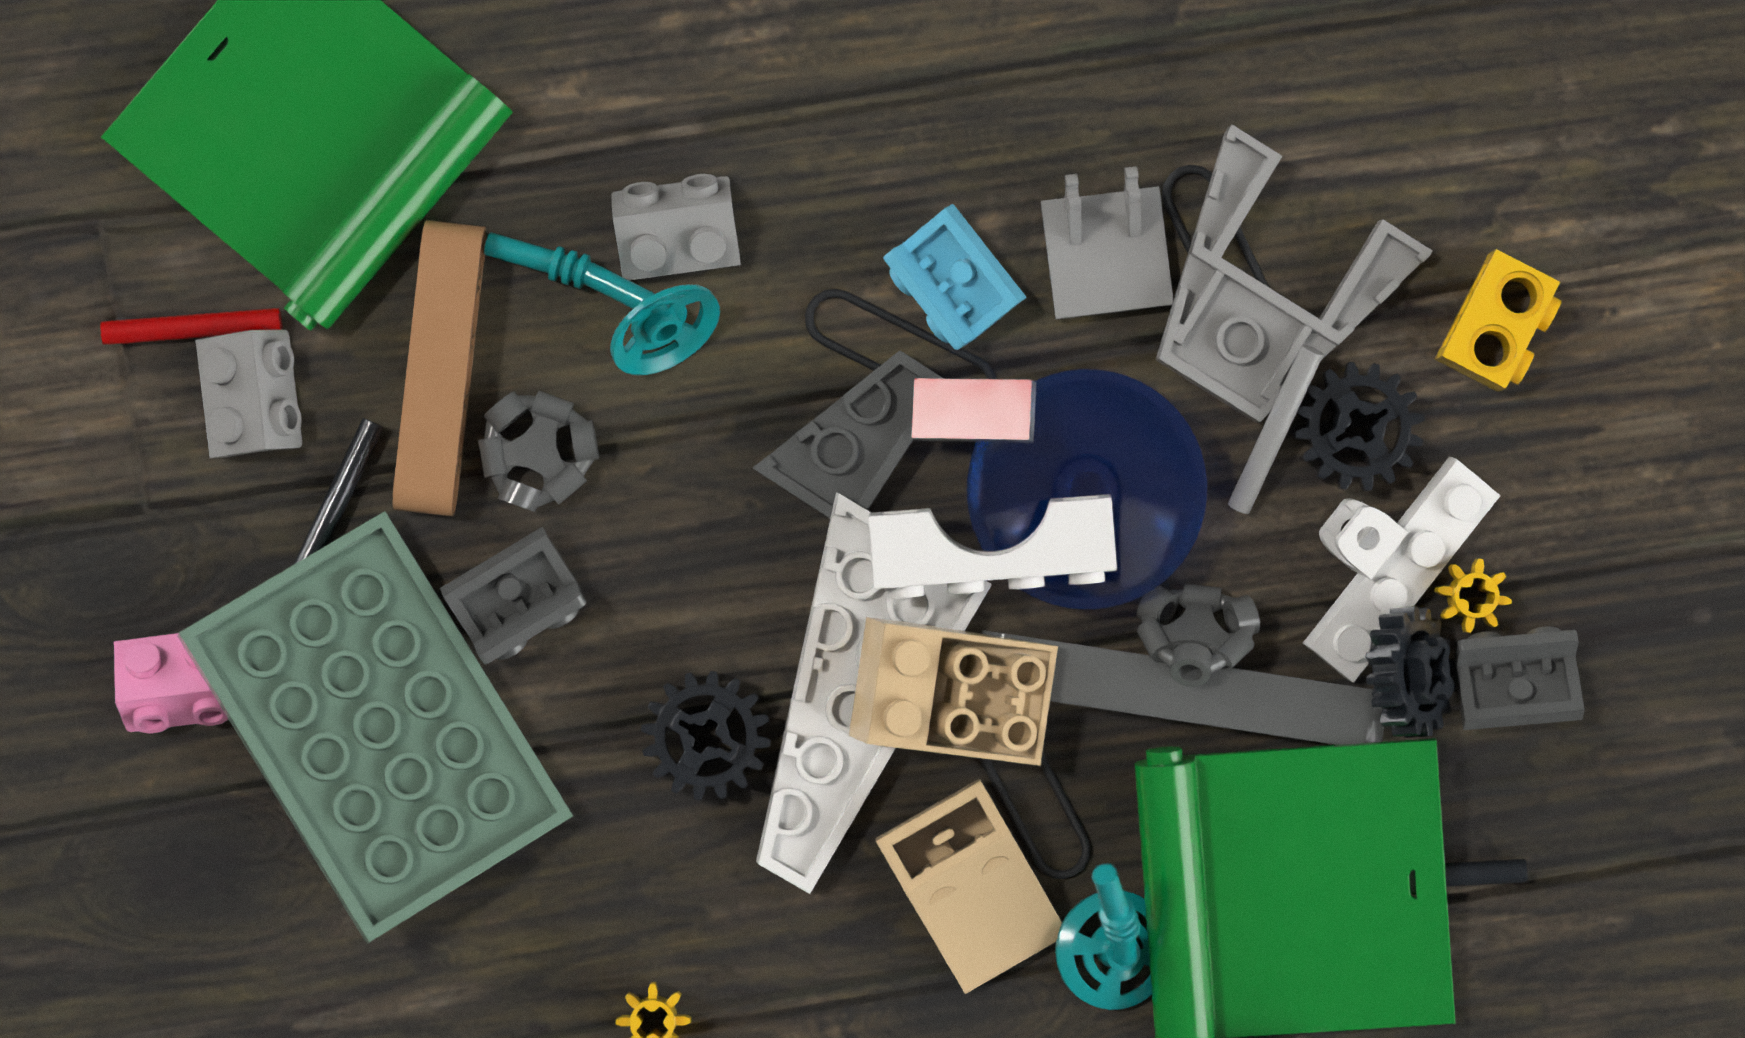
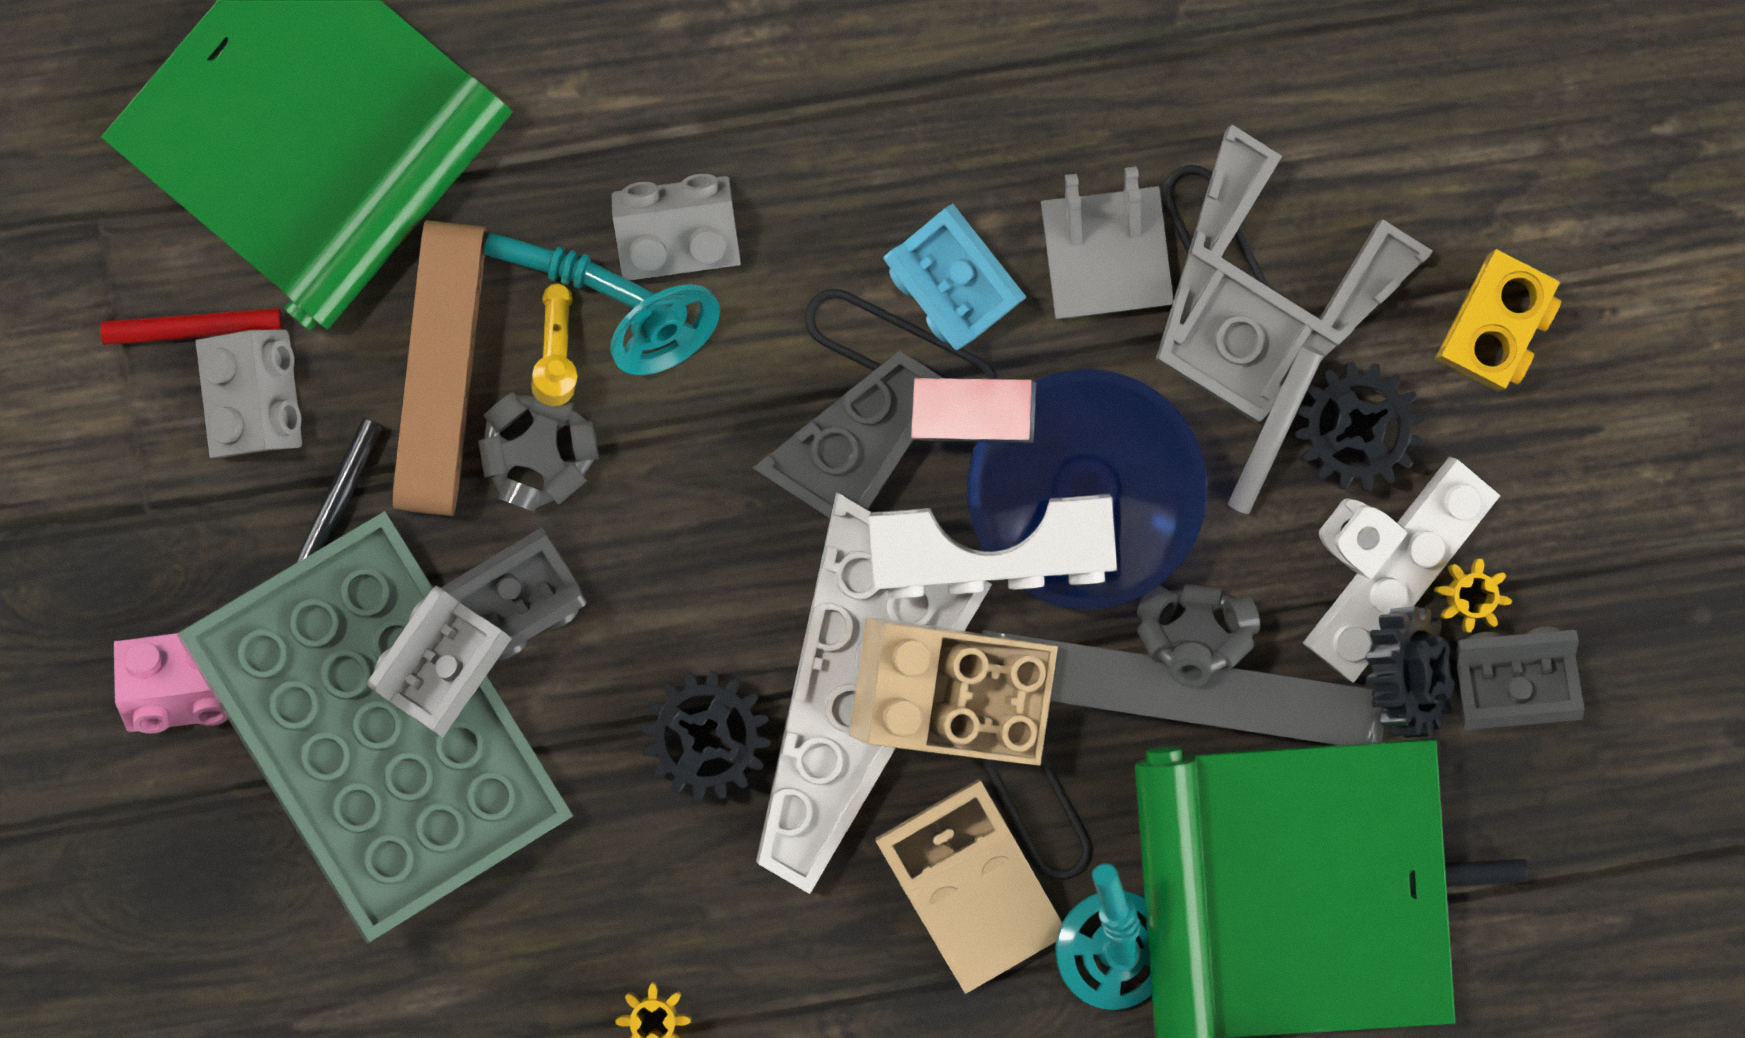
none -> light grey bracket [367,586,512,738]
none -> yellow piece [531,283,577,407]

